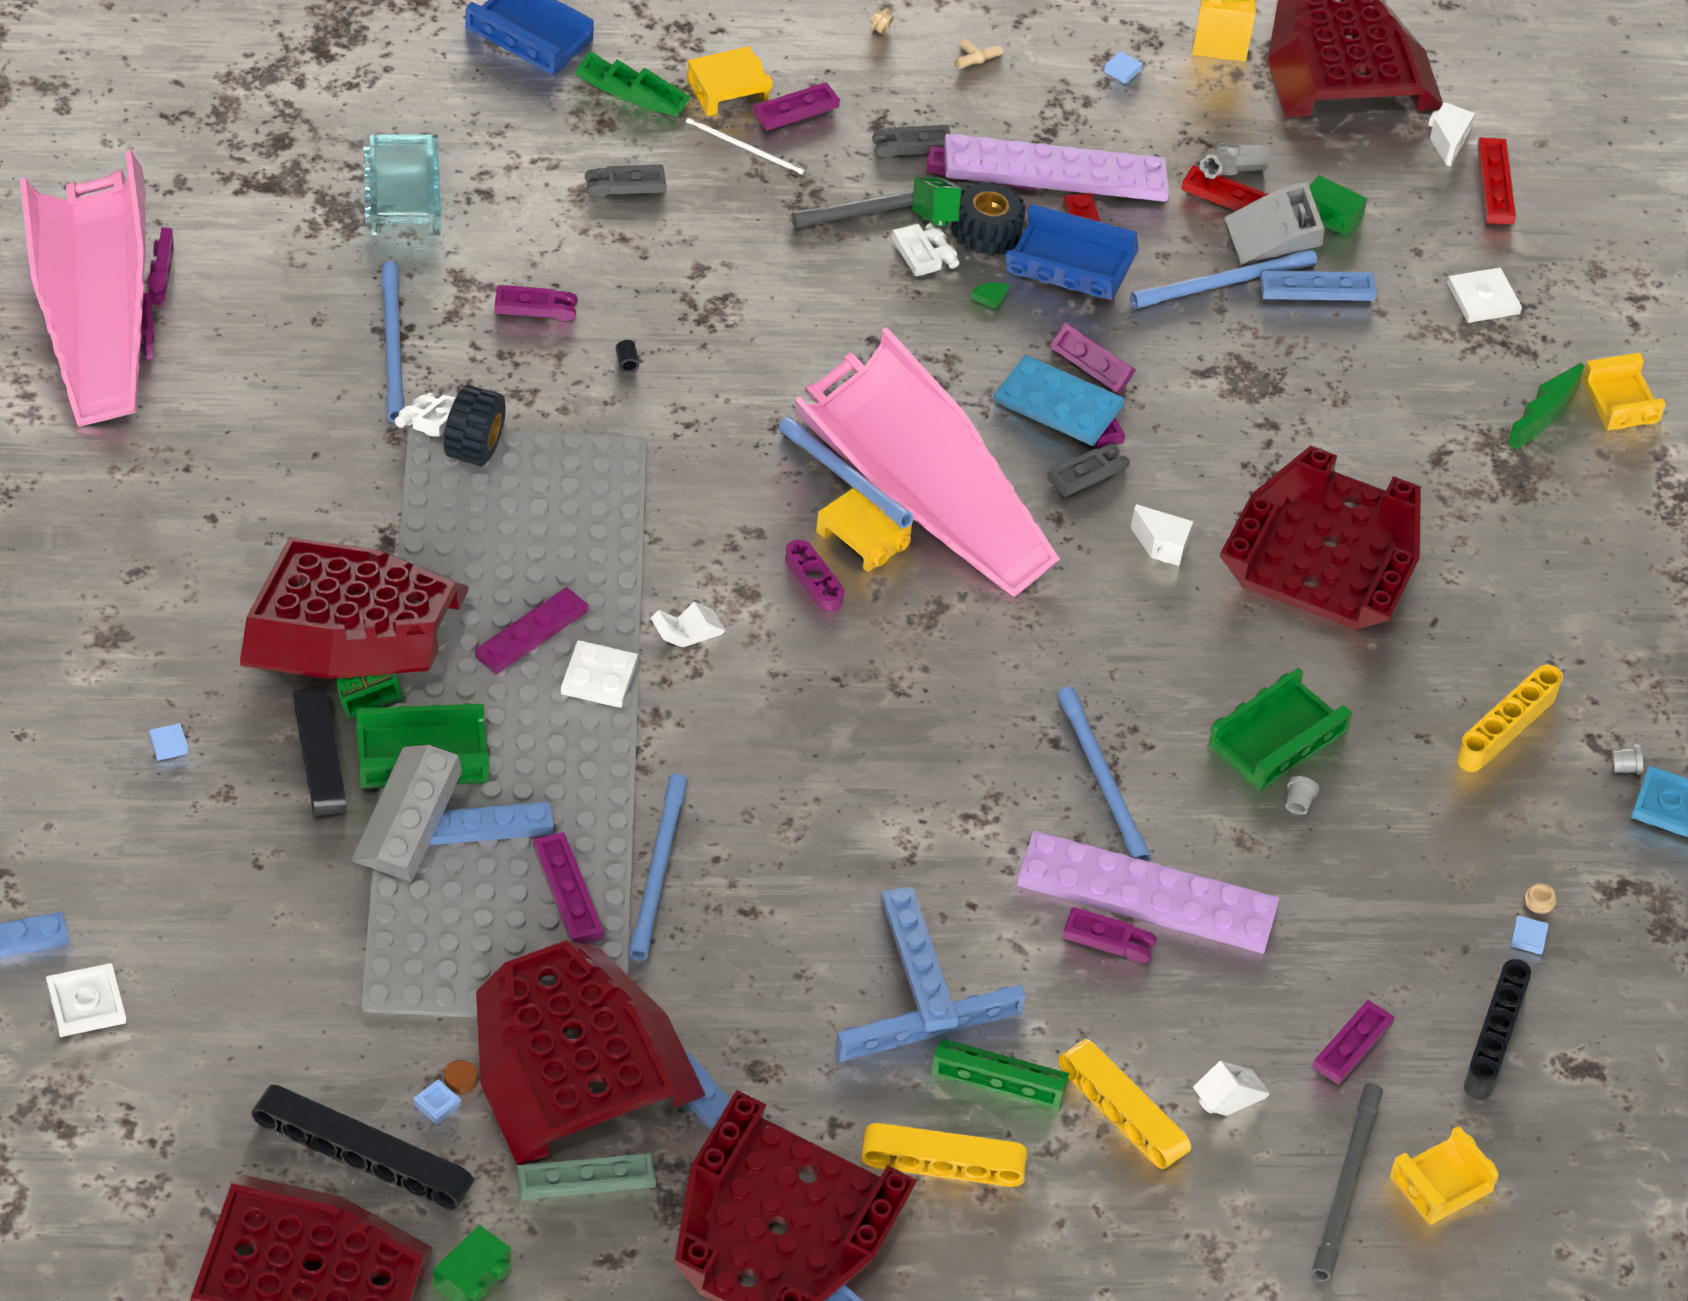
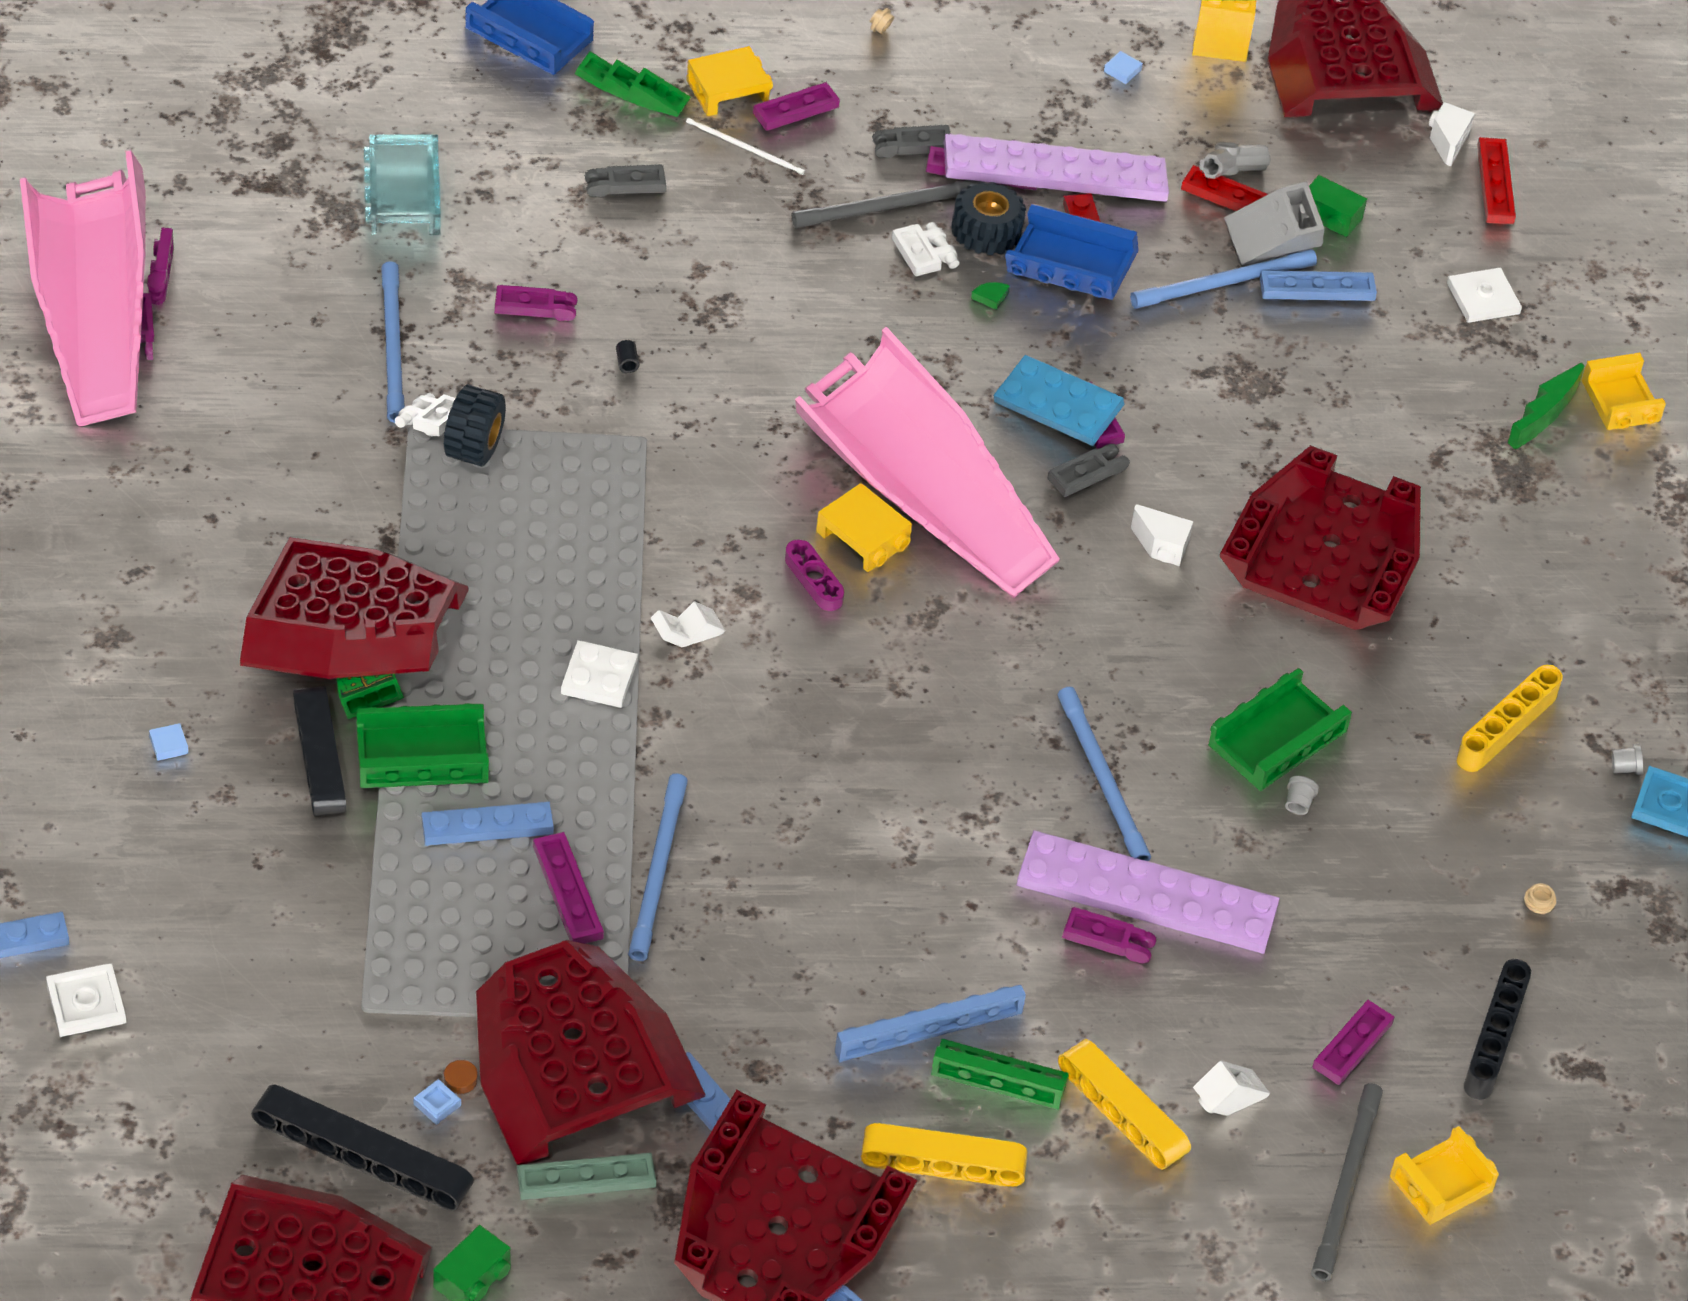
light grey slope [352,745,463,883] -> none
magenta plate [475,587,588,675] -> none
medium blue piece [779,417,914,528] -> none
medium blue plate [881,887,958,1032] -> none
green brick [912,177,961,226] -> none
tan piece [954,38,1003,69] -> none
magenta plate [1050,322,1136,394] -> none
light blue tile [1510,916,1549,955] -> none

